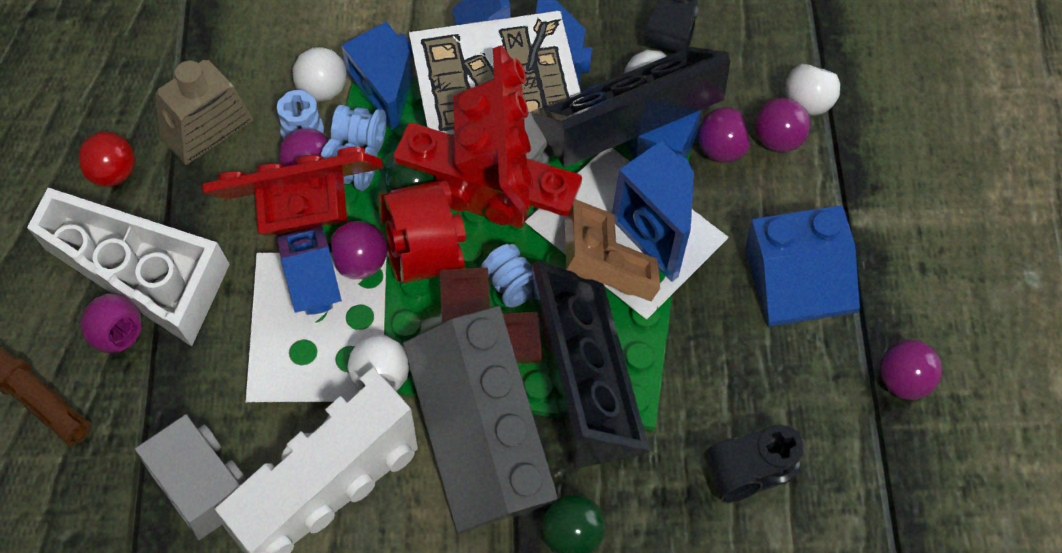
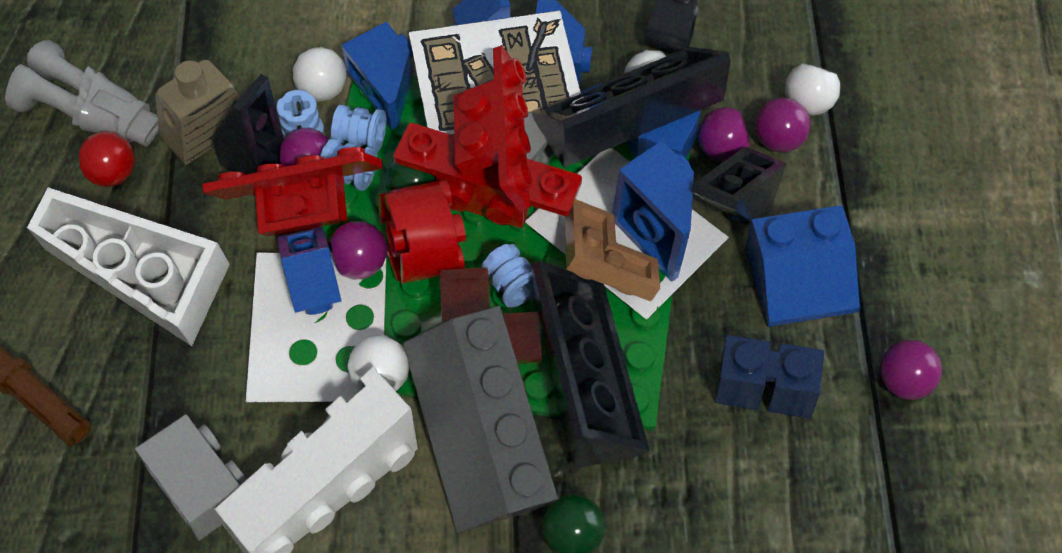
magenta piece [80,293,142,354] -> none
black piece [703,425,804,503] -> none
none -> light grey piece [5,40,159,147]
none -> black slope [212,74,284,175]
none -> black slope [692,146,787,224]
none -> dark blue piece [715,335,824,419]

